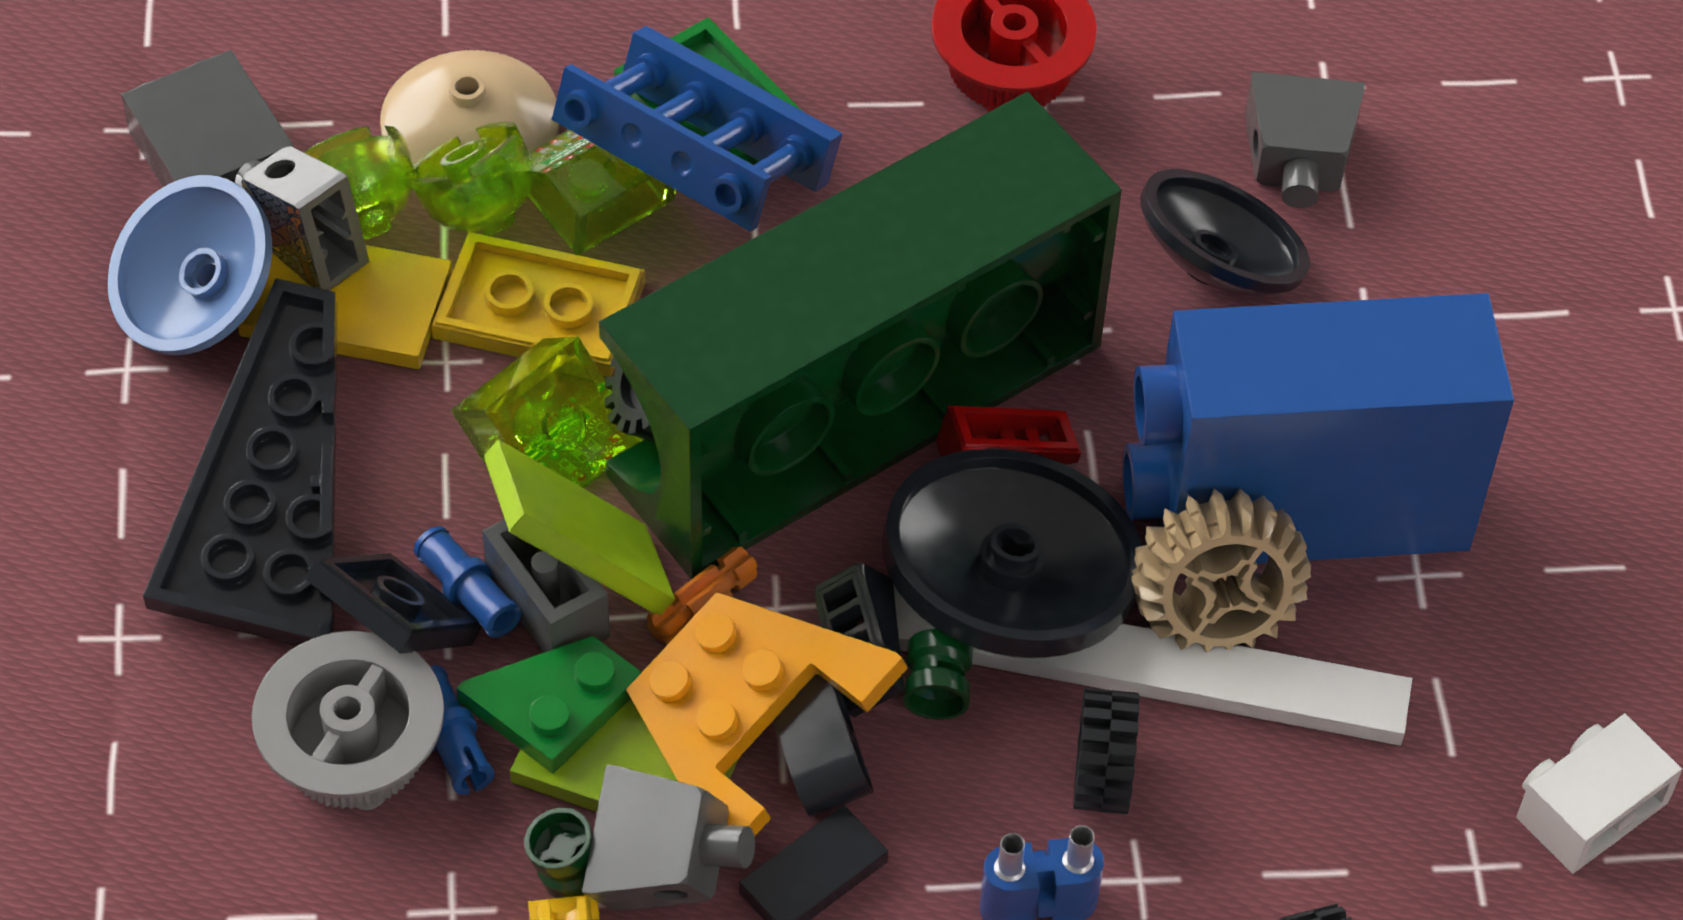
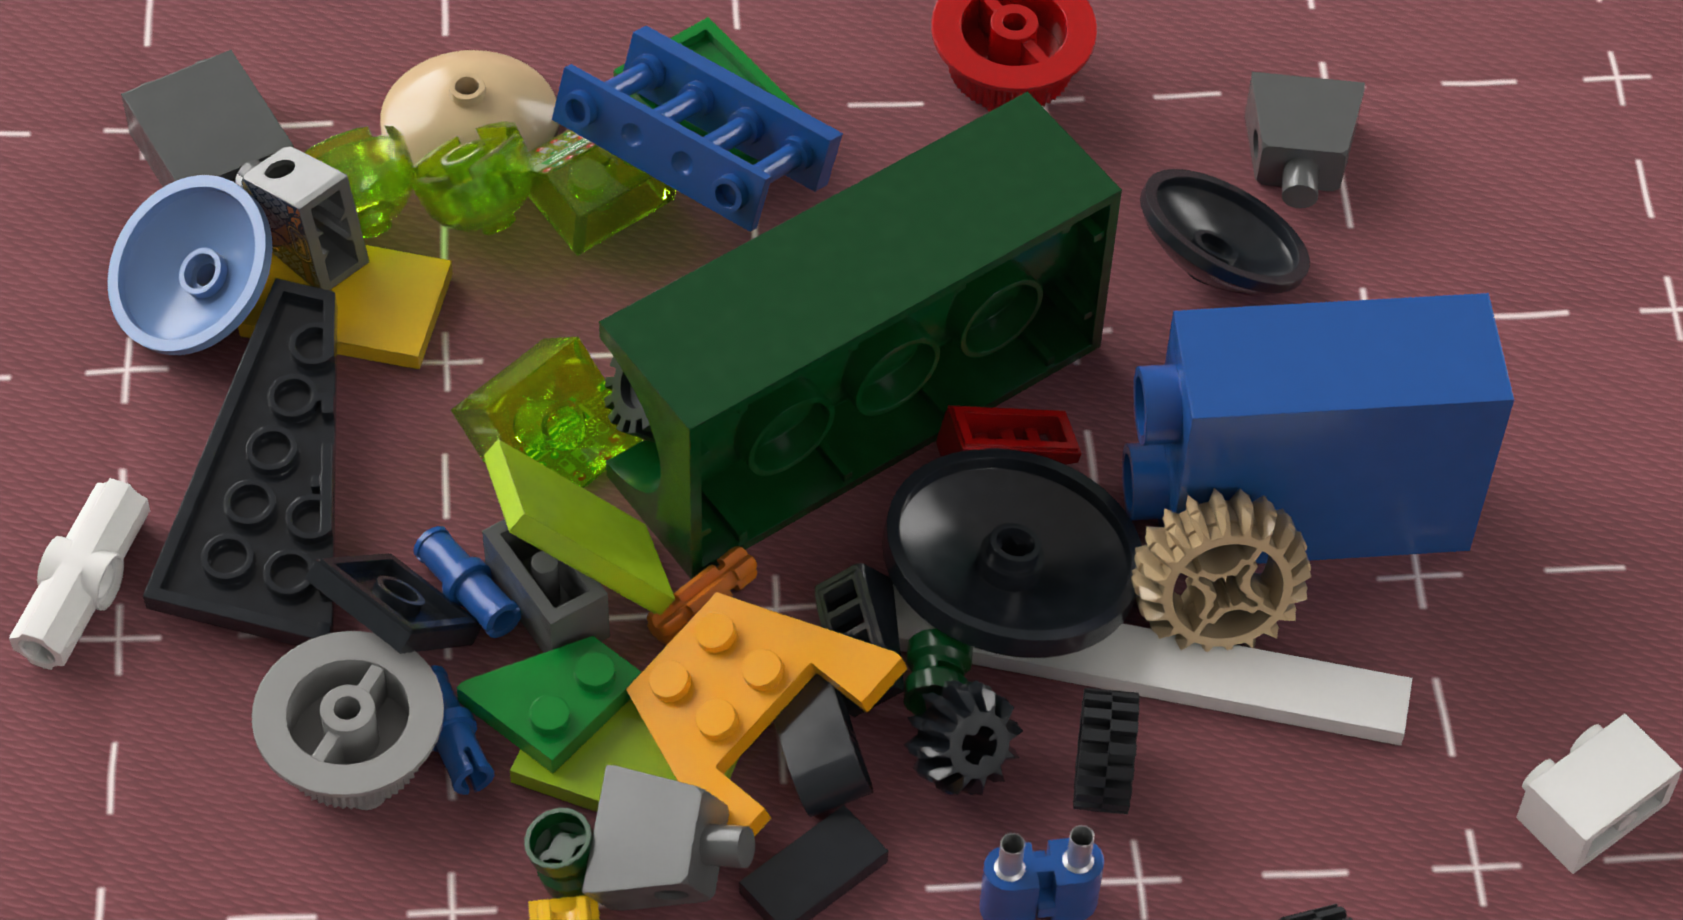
yellow tile [431,232,645,377] -> none
none -> white piece [9,478,150,670]
none -> black gear [903,680,1023,795]

